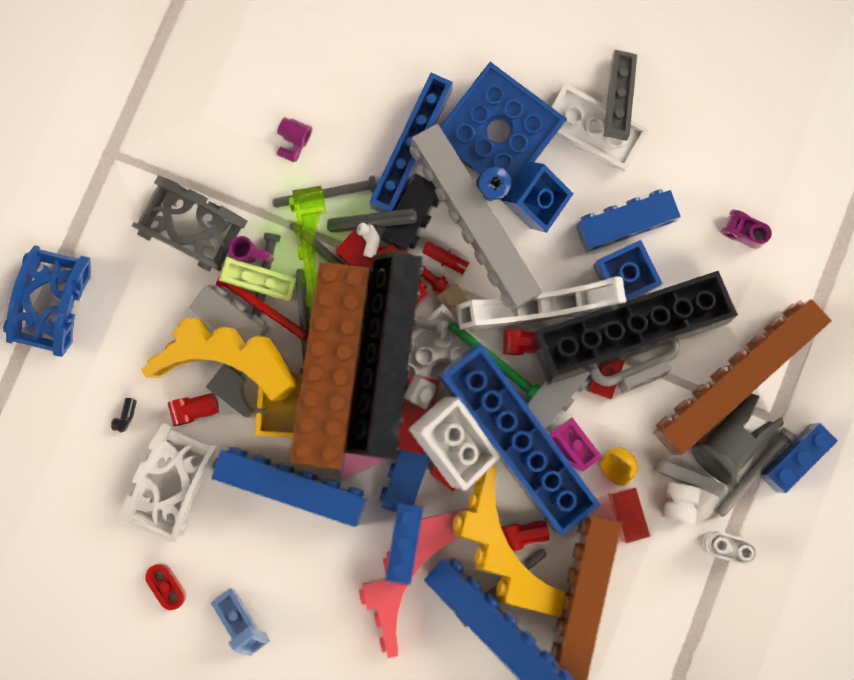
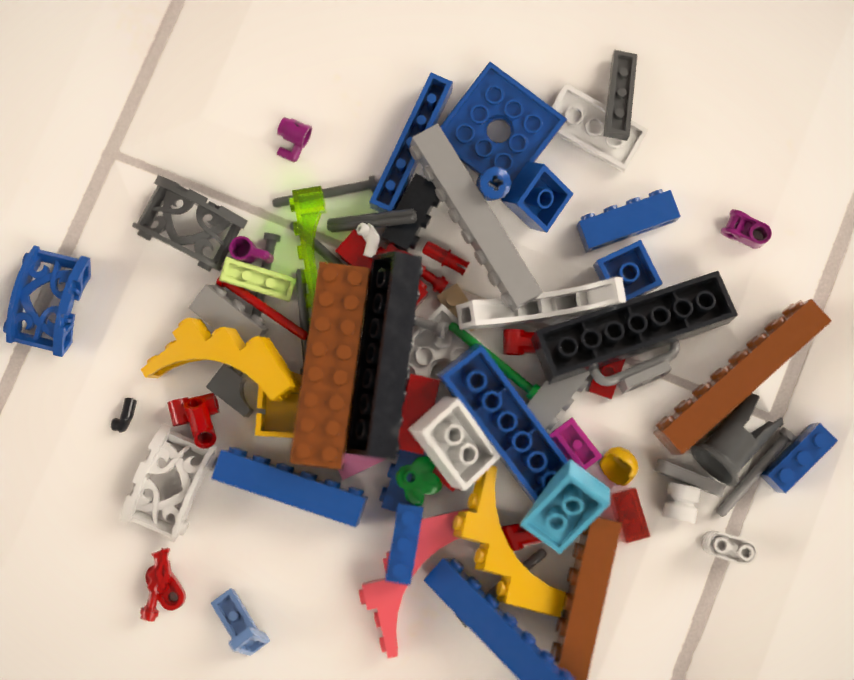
light grey plate [404,375,437,409] -> none
none -> red piece [140,548,173,622]
none -> red piece [184,396,217,449]
none -> green plate [396,456,442,506]
none -> medium azure slope [520,459,610,554]

